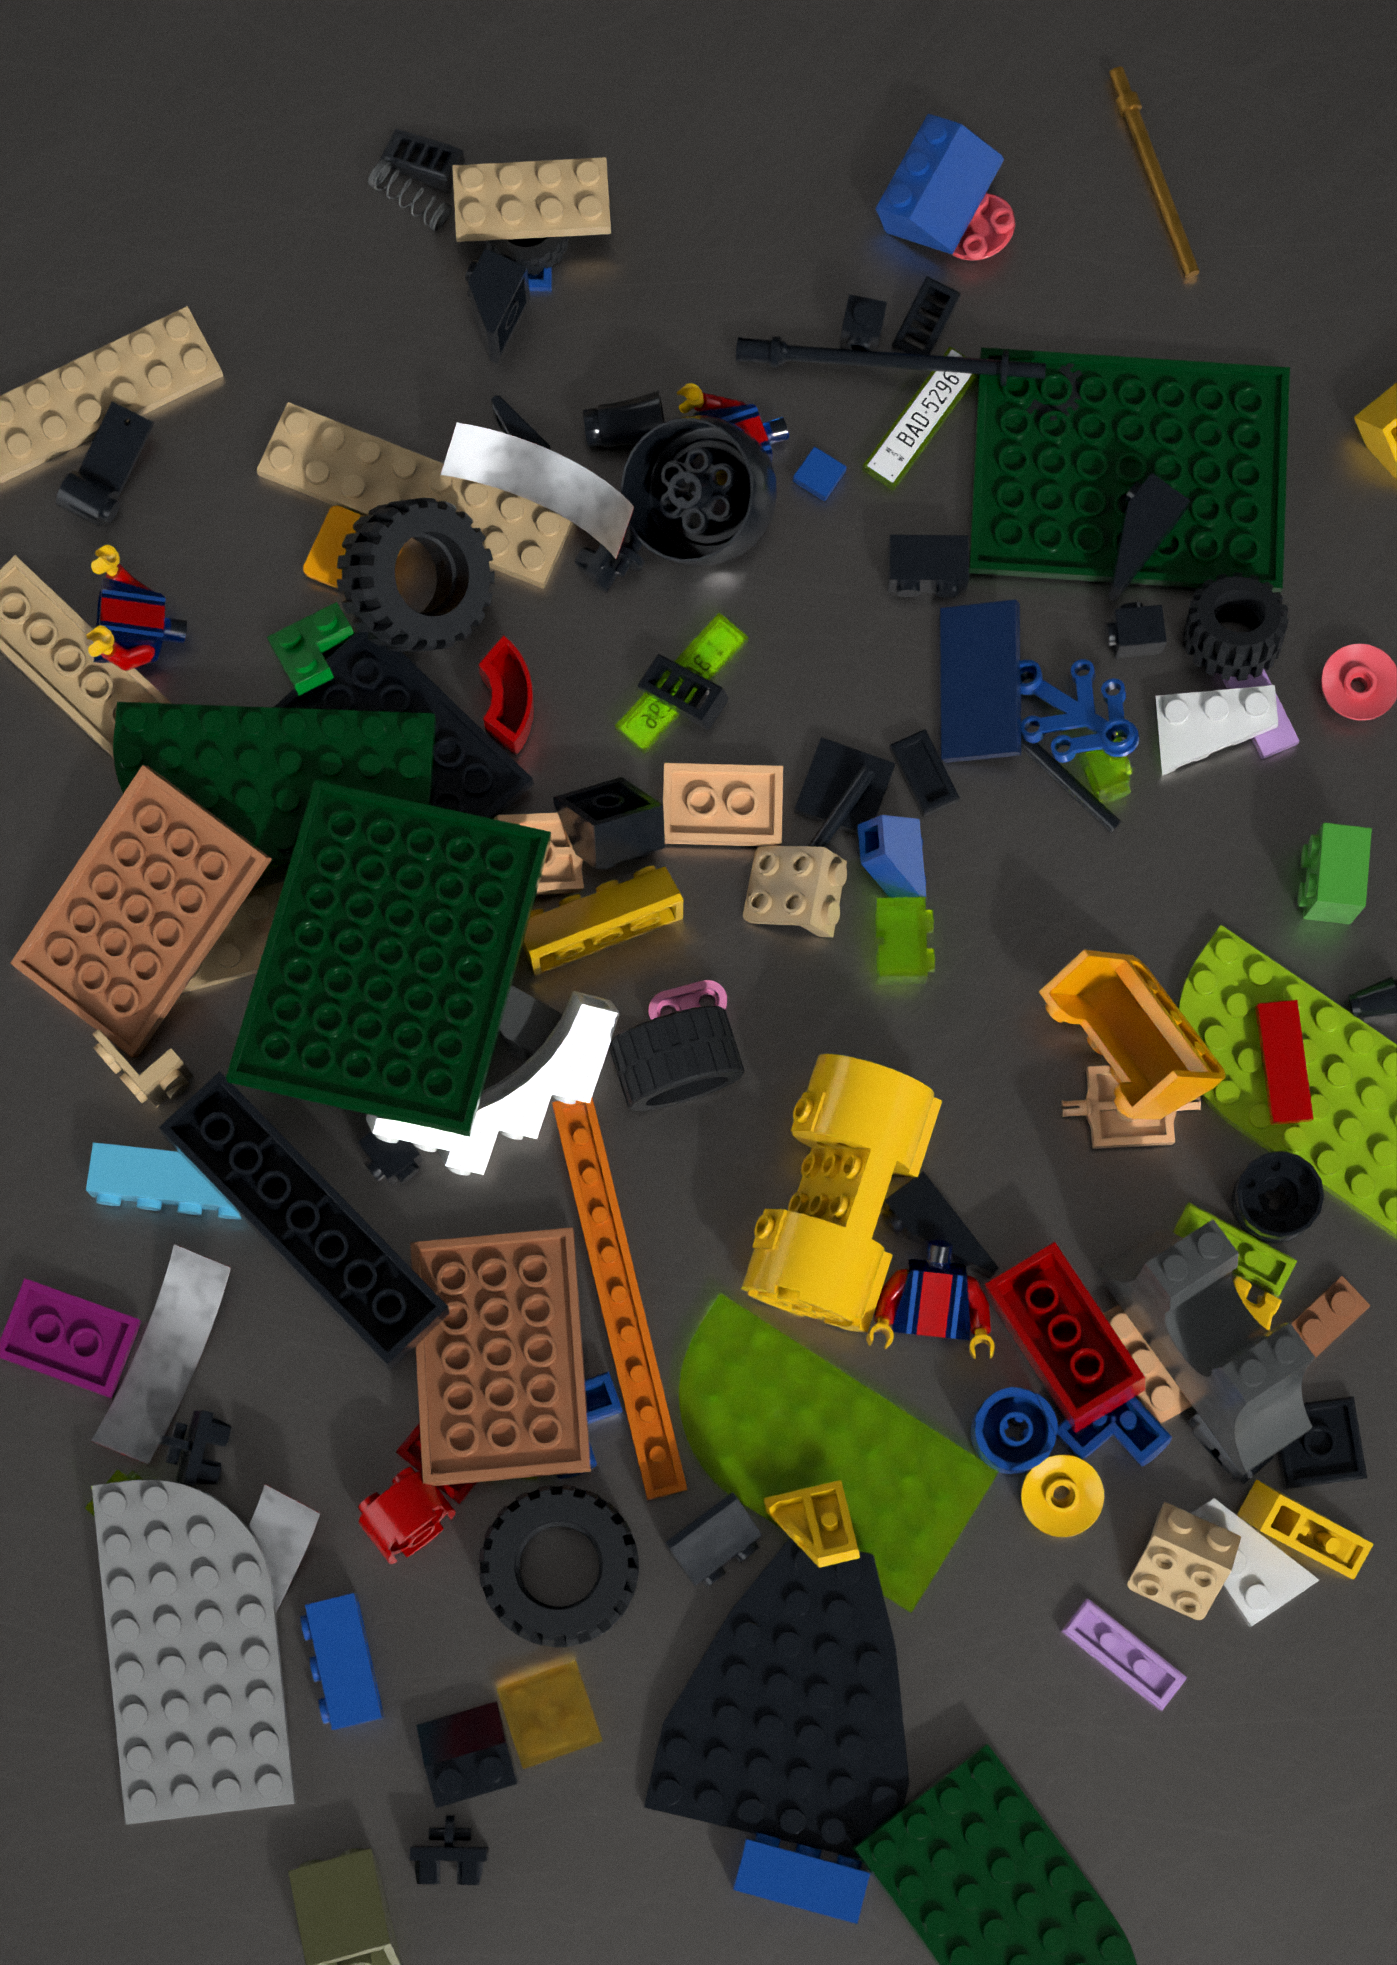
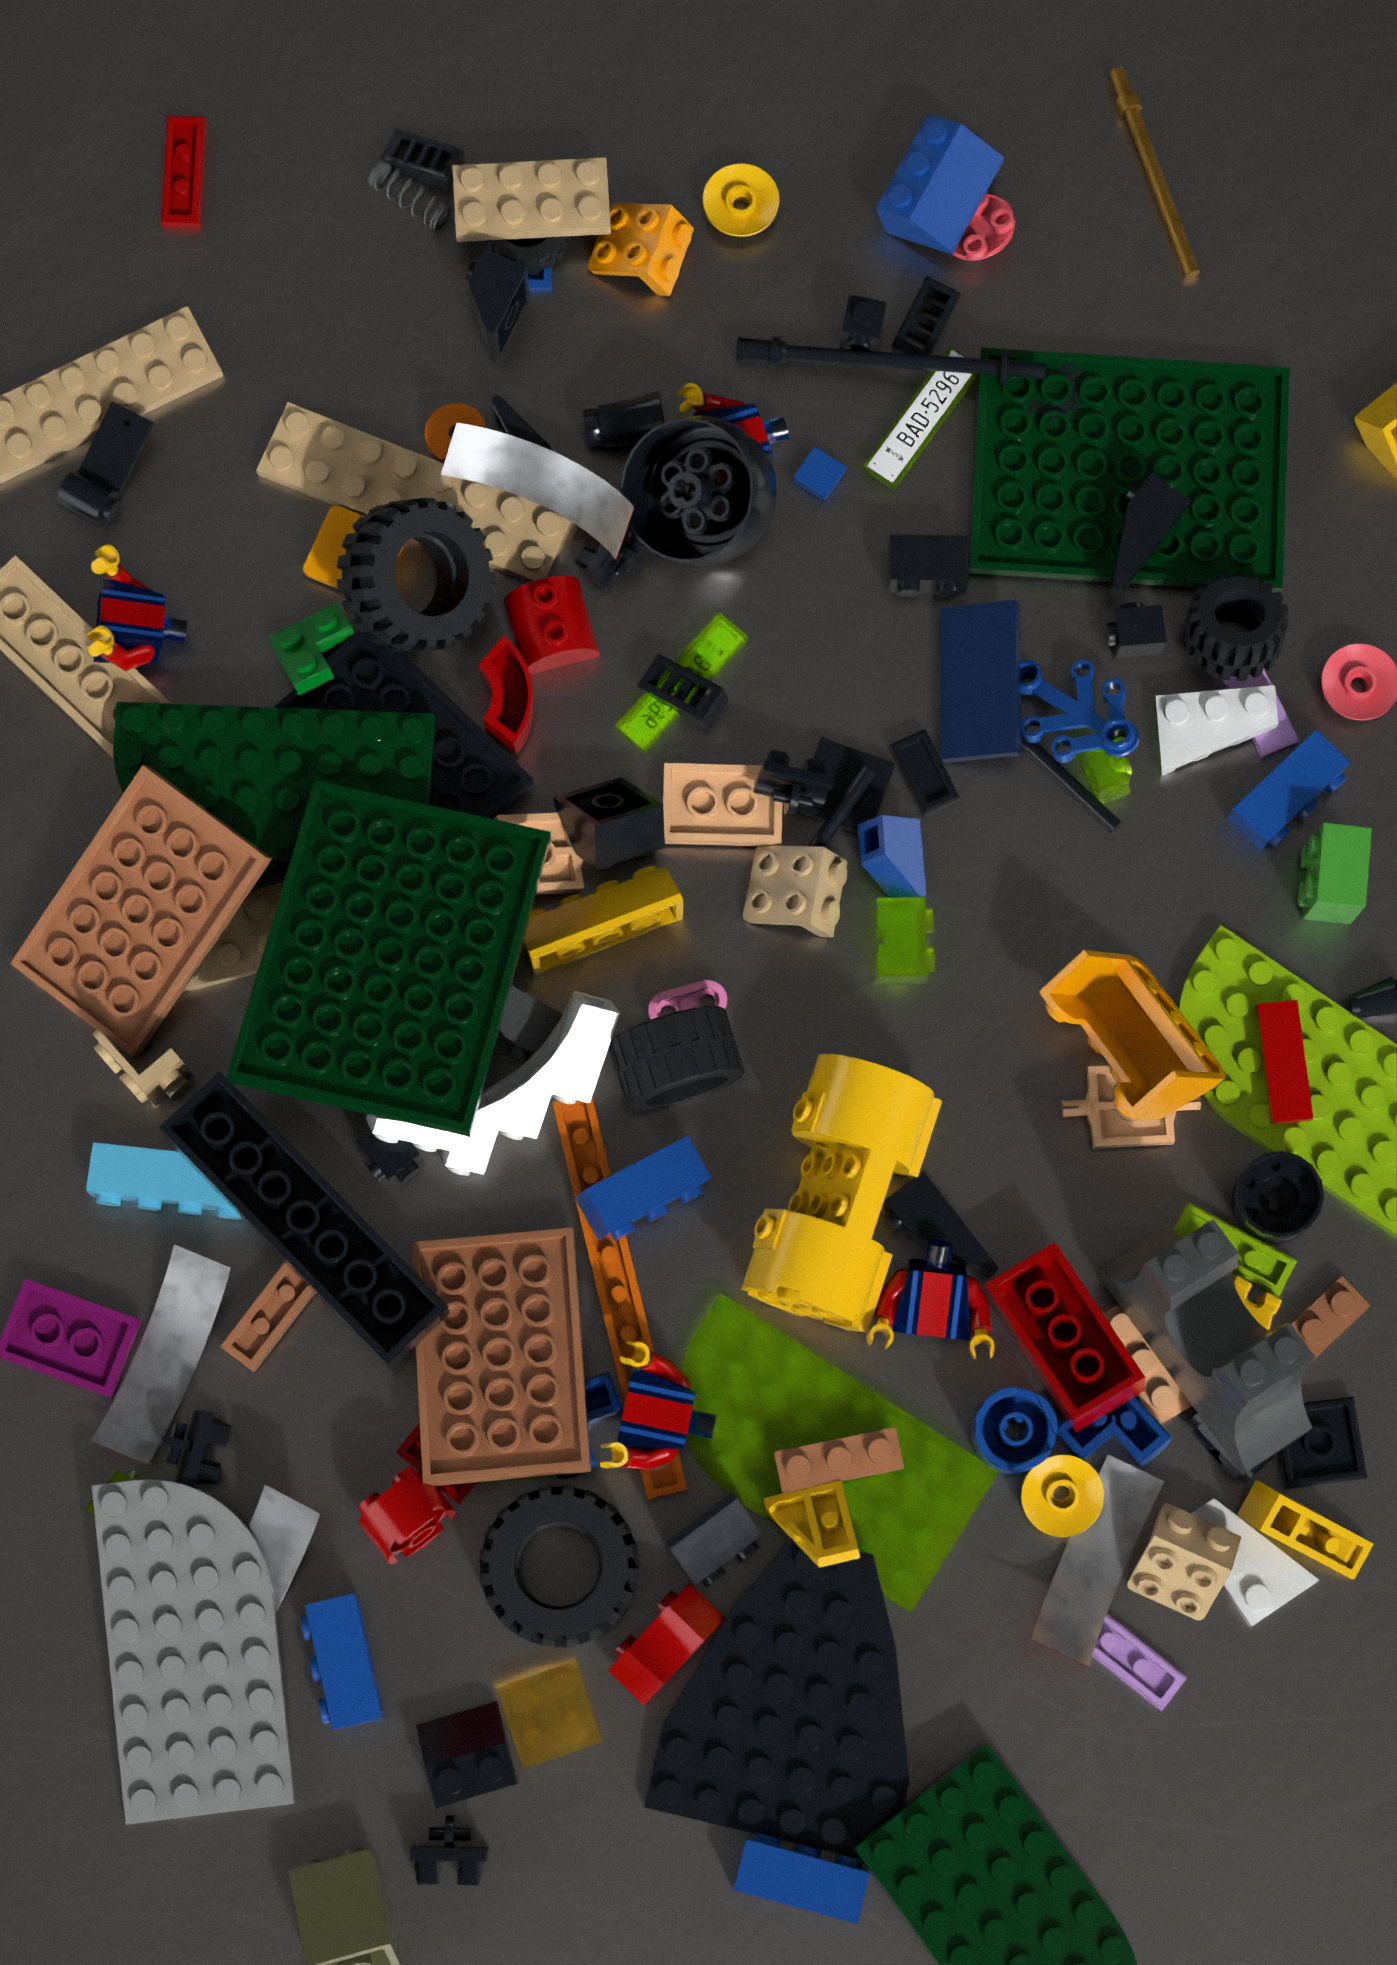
none -> red tile [161,116,207,229]
none -> nougat plate [220,1262,315,1373]
none -> orange piece [425,403,487,464]
none -> red brick [504,576,600,675]
none -> blue brick [575,1135,712,1241]
none -> light orange bracket [587,203,694,296]
none -> torso [600,1340,717,1470]
none -> red brick [608,1583,726,1706]
none -> yellow dish [703,163,779,237]
none -> black hips [753,750,834,817]
none -> nougat plate [773,1427,904,1494]
none -> flat silver sticker [1031,1454,1164,1667]
none -> blue brick [1227,729,1351,852]

